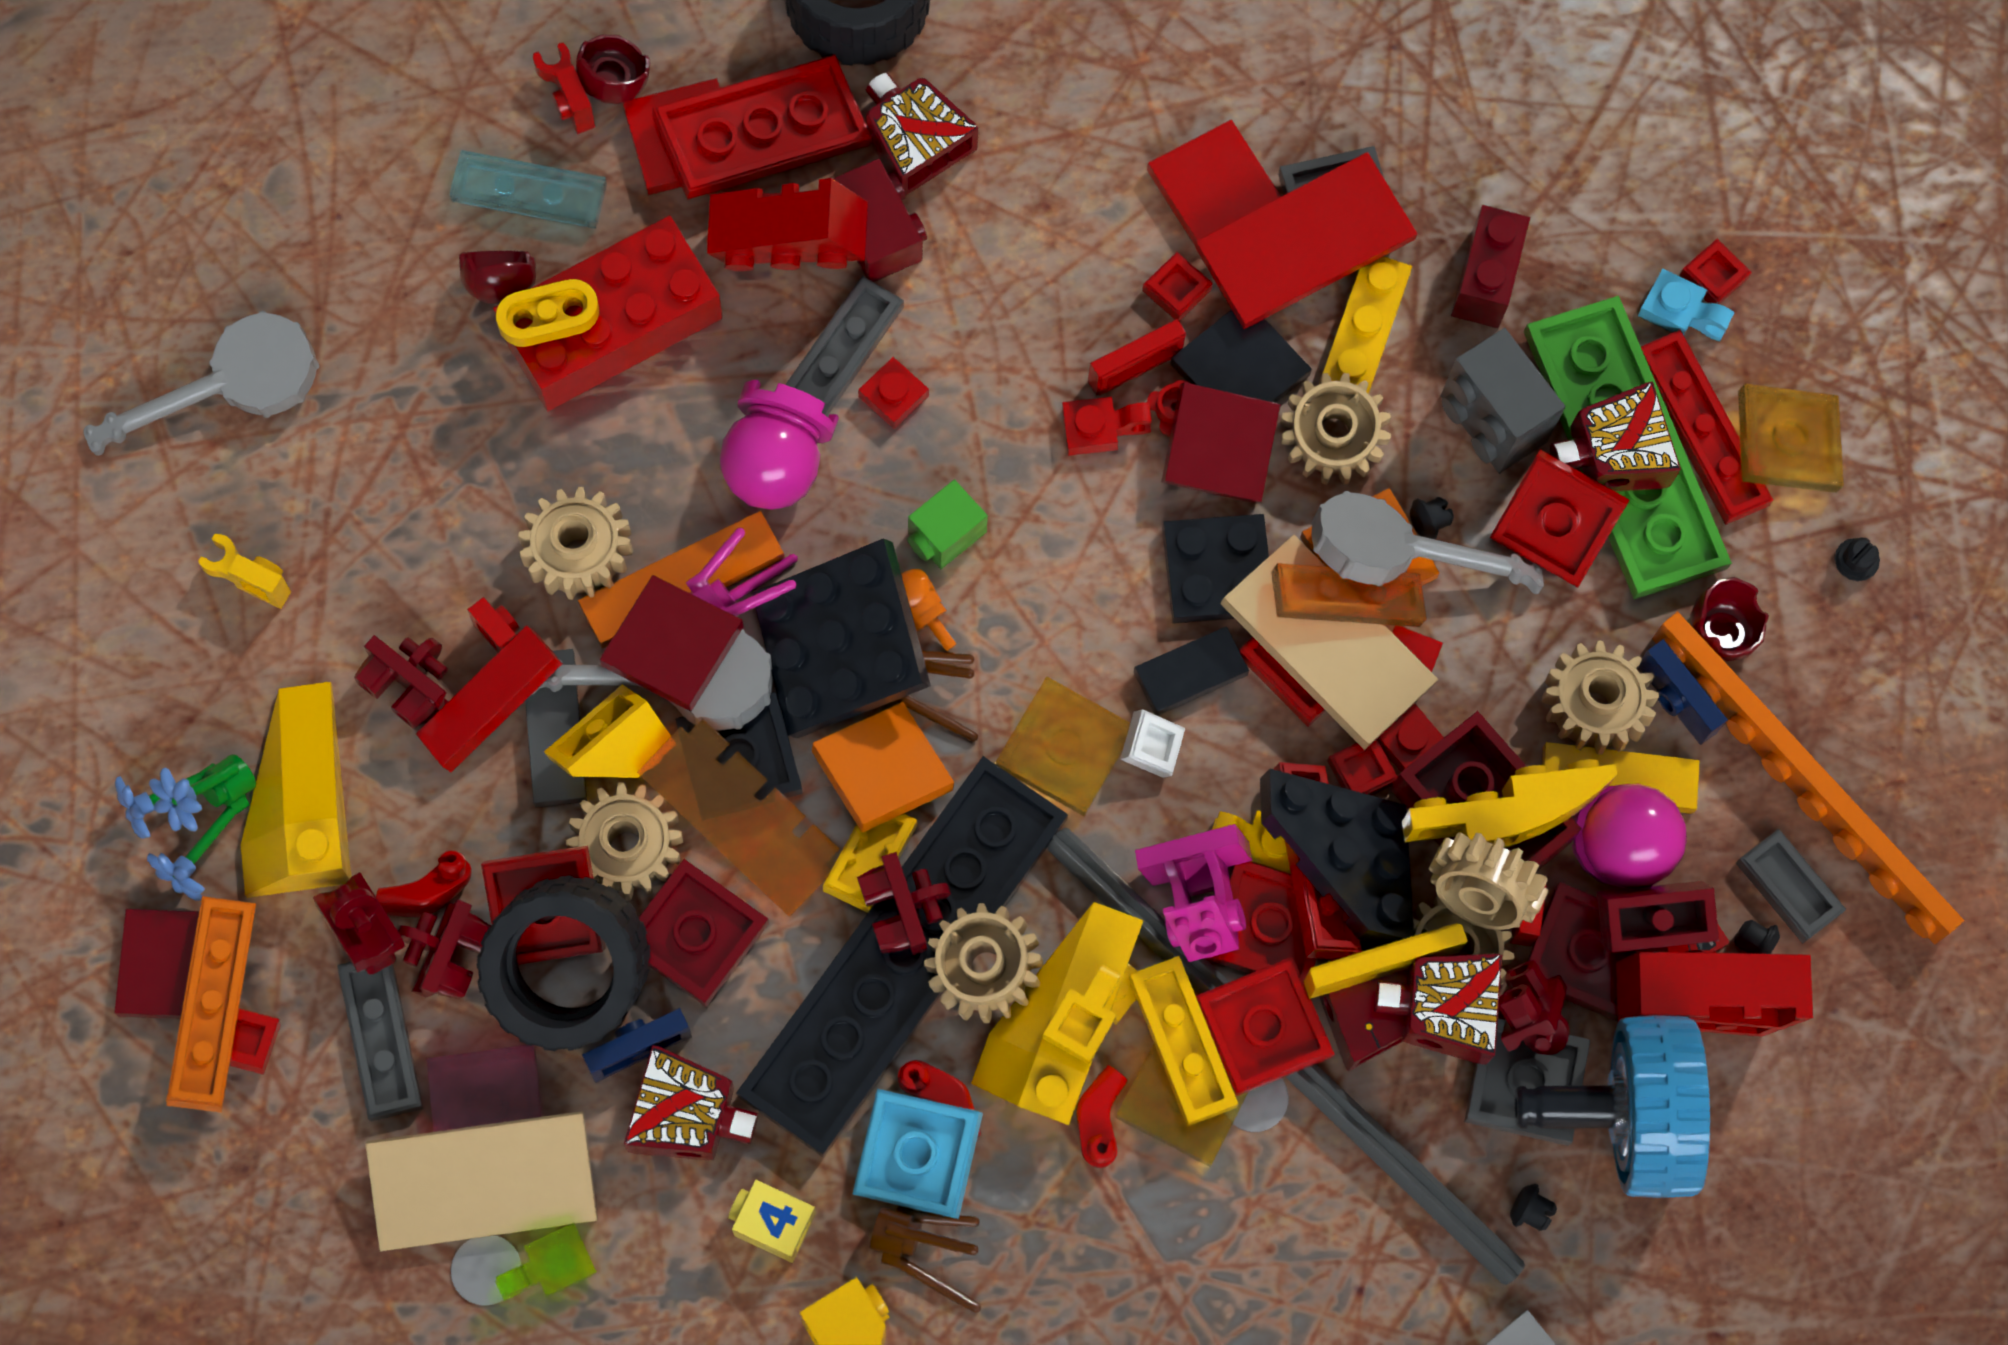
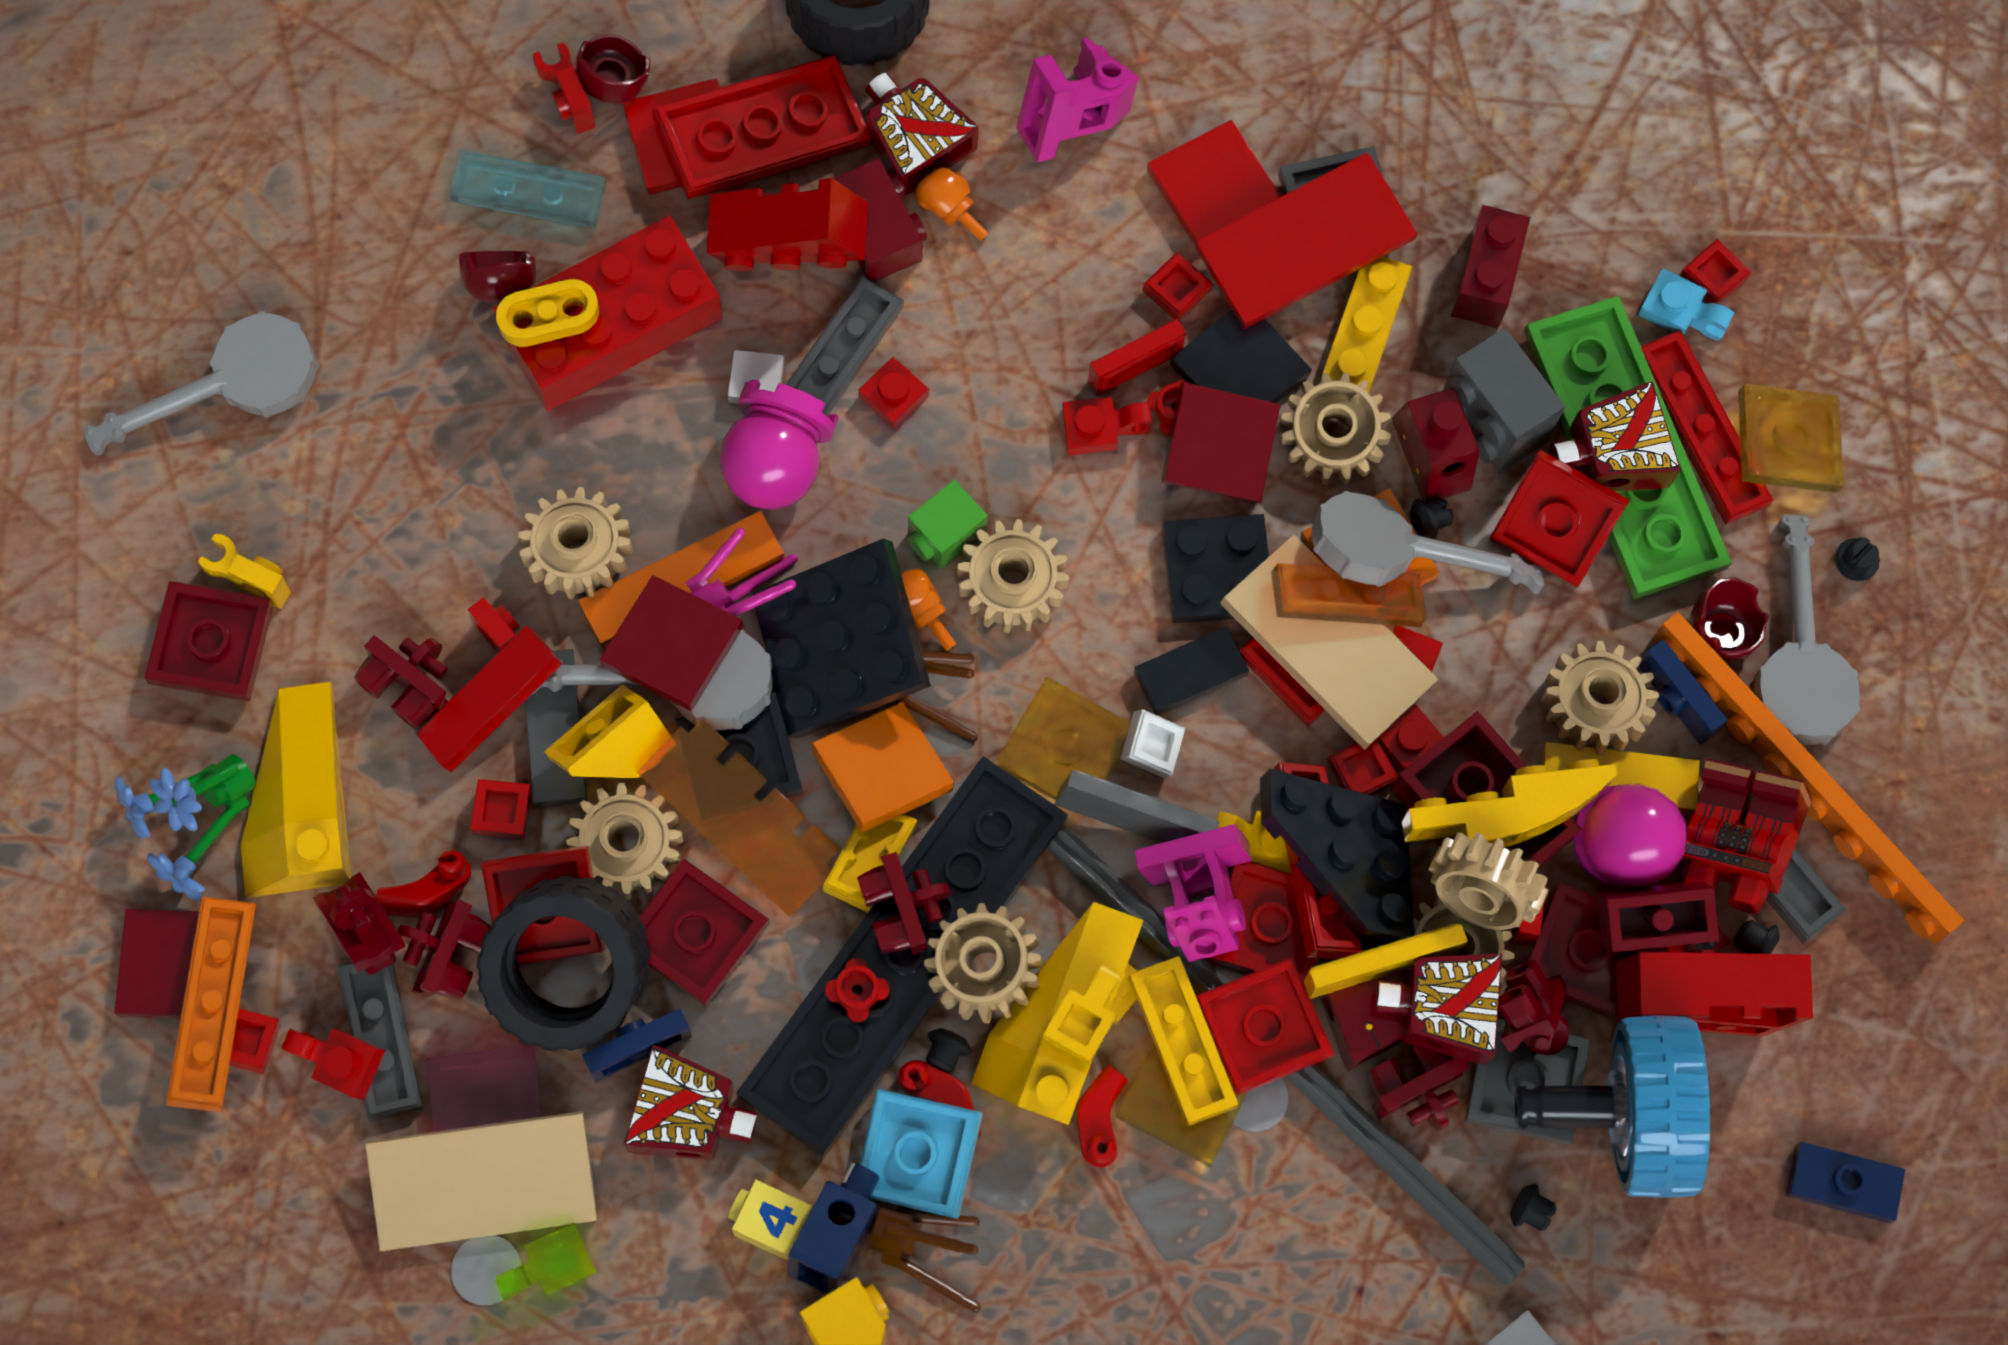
none -> dark red plate [144,581,274,702]
none -> red plate [281,1028,386,1100]
none -> red plate [470,779,532,840]
none -> white tile [728,350,785,404]
none -> dark blue torso [788,1163,880,1295]
none -> red plate [825,958,889,1022]
none -> orange piece [914,167,989,242]
none -> black piece [926,1028,972,1073]
none -> tan gear [957,519,1069,633]
none -> dark pink tile [1016,37,1139,162]
none -> dark grey tile [1054,769,1219,843]
none -> dark red hips [1367,1046,1470,1131]
none -> dark red torso [1391,388,1479,503]
none -> hips [1682,758,1812,915]
none -> light grey piece [1753,515,1861,745]
none -> dark blue plate [1786,1142,1906,1223]

